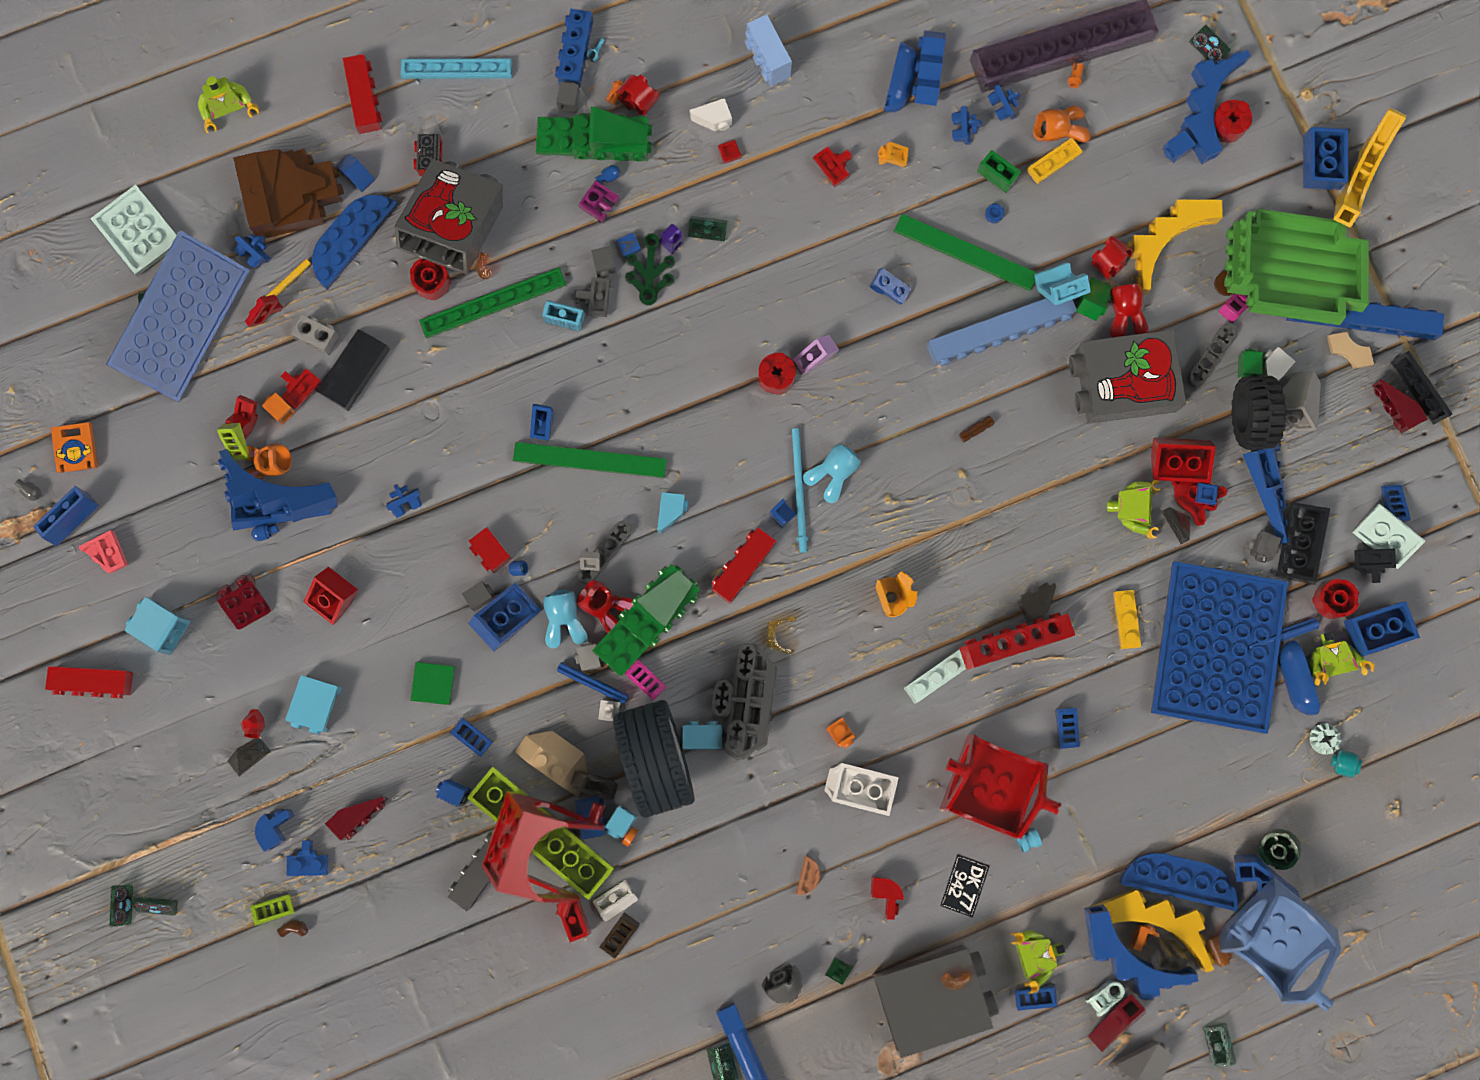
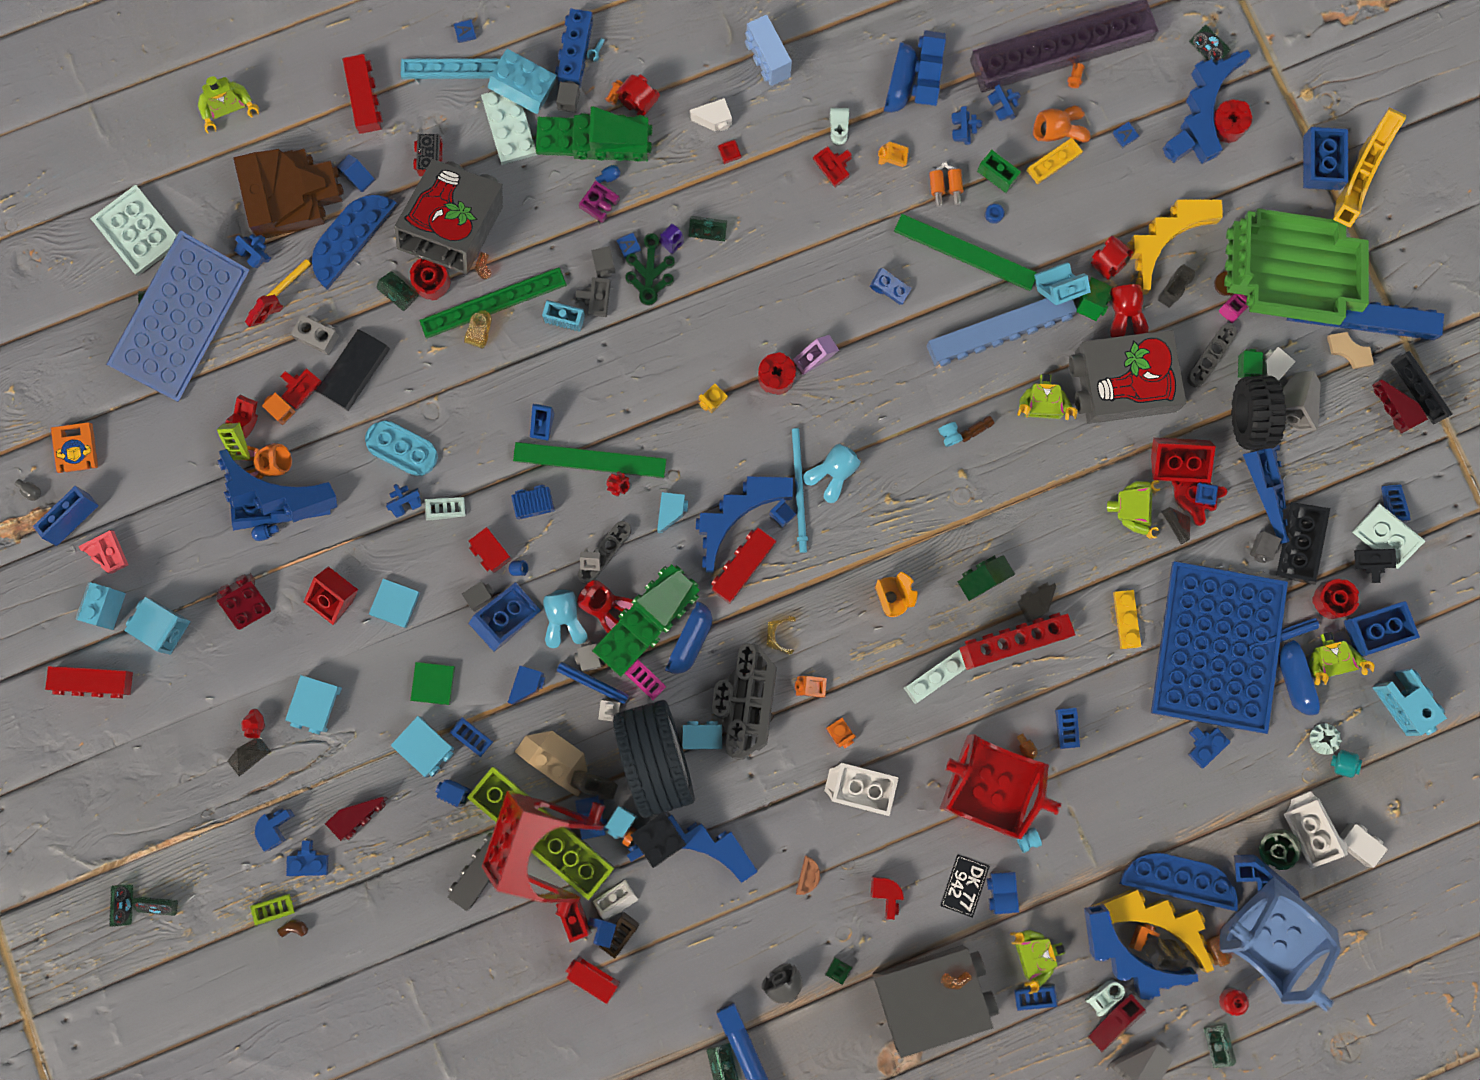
none -> medium azure slope [76,582,126,630]
none -> medium azure tile [365,421,438,476]
none -> medium azure tile [369,579,420,628]
none -> clear green slope [377,271,419,311]
none -> medium azure panel [391,716,455,777]
none -> light aqua slope [424,497,466,521]
none -> blue tile [454,20,476,43]
none -> clear yellow piece [464,310,492,349]
none -> light aqua plate [481,91,536,165]
none -> medium azure brick [488,49,557,115]
none -> blue slope [508,666,546,705]
none -> blue brick [511,485,555,520]
none -> red window [565,957,620,1004]
none -> blue panel [587,917,616,948]
none -> red gear [606,471,630,496]
none -> blue arch [627,813,758,883]
none -> black brick [631,812,687,868]
none -> blue brick [665,601,713,674]
none -> blue arch [696,476,793,573]
none -> yellow bracket [698,384,728,413]
none -> orange bracket [795,676,827,698]
none -> light aqua piece [830,108,849,145]
none -> orange piece [929,163,963,207]
none -> medium azure wheel [938,422,963,447]
none -> dark green brick [957,555,1015,601]
none -> blue brick [986,872,1019,914]
none -> lime torso [1017,374,1077,420]
none -> clear orange cylinder [1017,733,1038,759]
none -> blue tile [1112,122,1139,148]
none -> clear smoke brick [1158,264,1195,308]
none -> blue hinge [1188,727,1231,769]
none -> red head [1219,988,1249,1016]
none -> white slope [1284,791,1348,869]
none -> white brick [1339,823,1388,868]
none -> medium azure torso [1372,669,1447,736]

